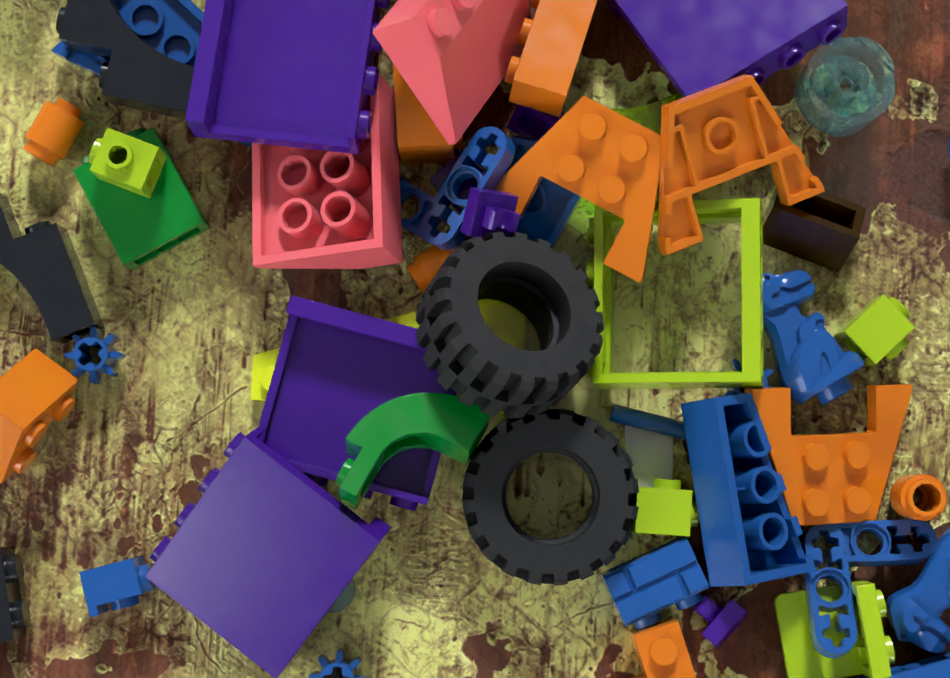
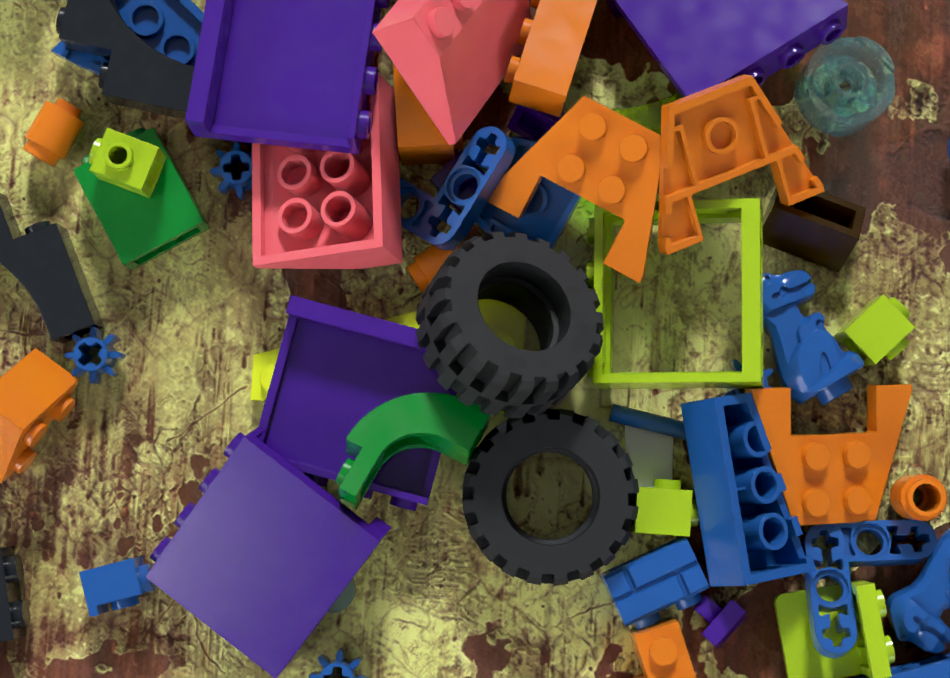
dark purple tile [460,187,520,238] -> none
none -> blue gear [210,142,252,200]

